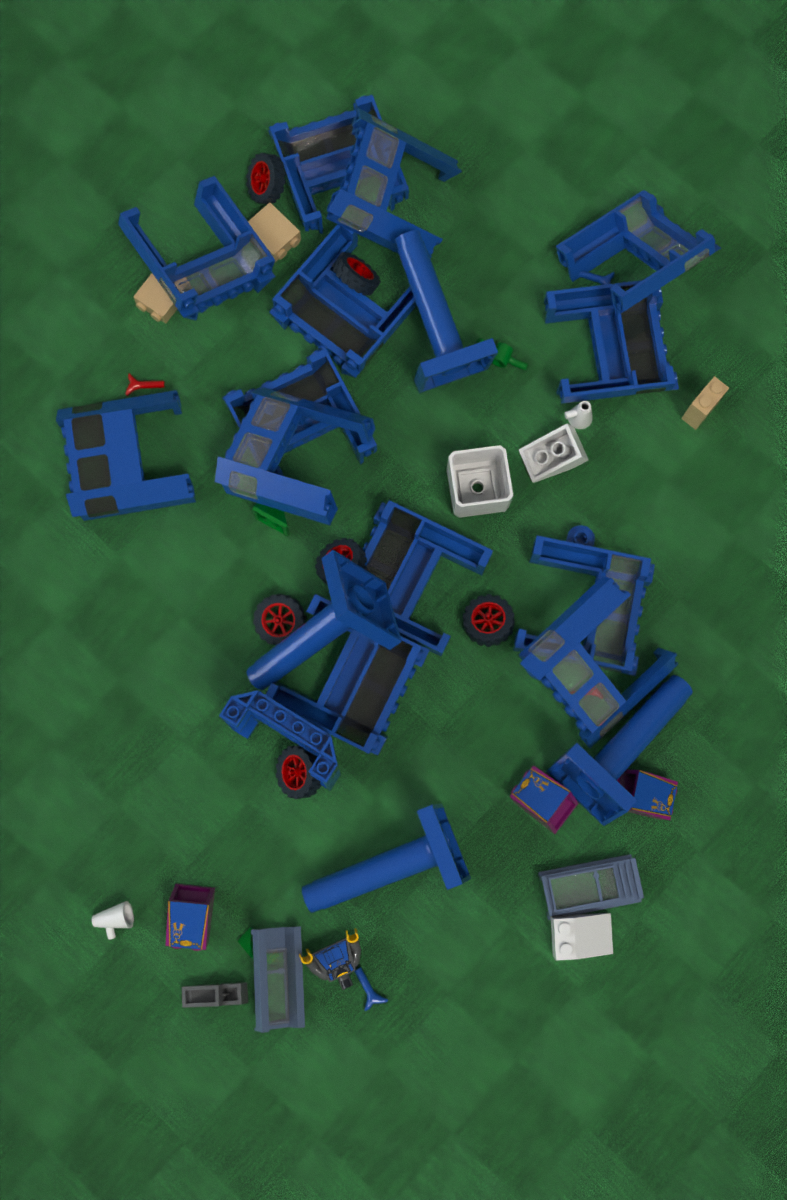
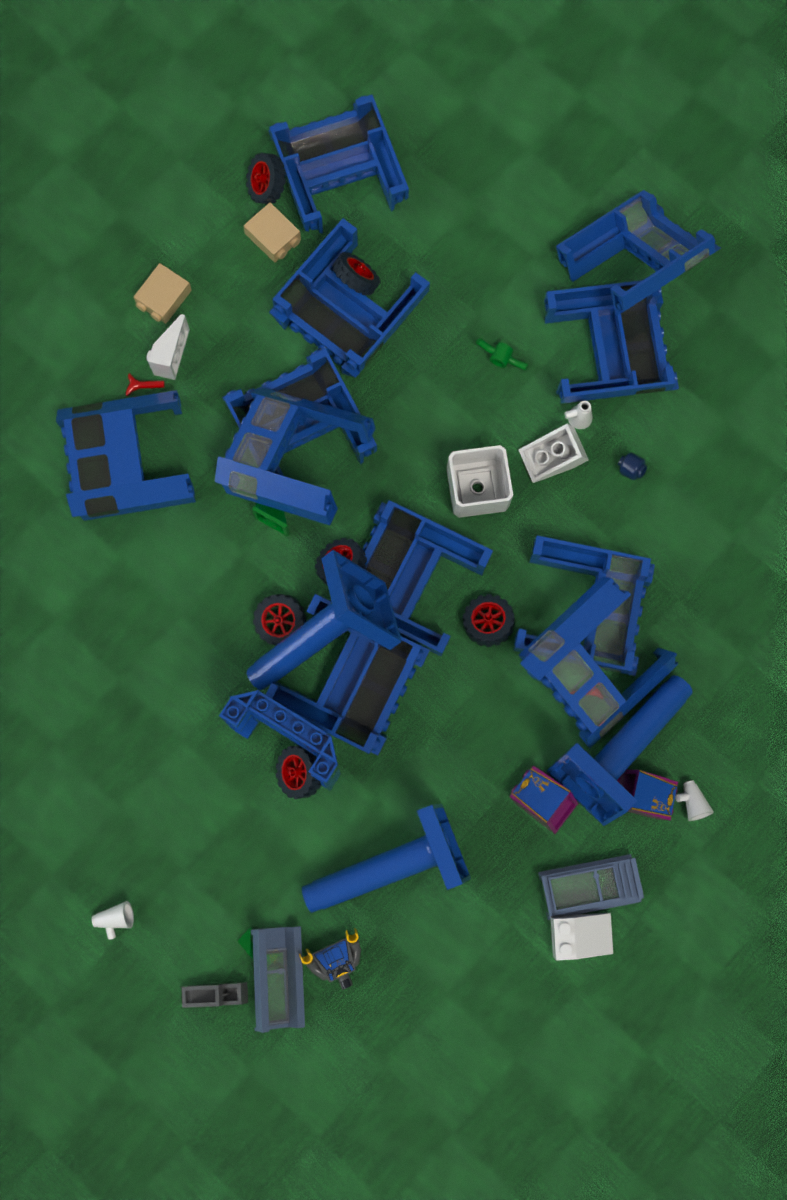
blue piece [118,176,276,321] -> none
slope [165,884,215,951] -> none
blue piece [326,108,462,259] -> none
blue piece [354,967,388,1011] -> none
blue piece [395,230,498,393] -> none
blue plate [566,525,595,546] -> none
blue piece [579,271,615,285] -> none
tan brick [681,376,729,430] -> none
none -> white slope [147,314,190,380]
none -> dark blue head [618,453,647,480]
none -> white piece [675,780,714,821]

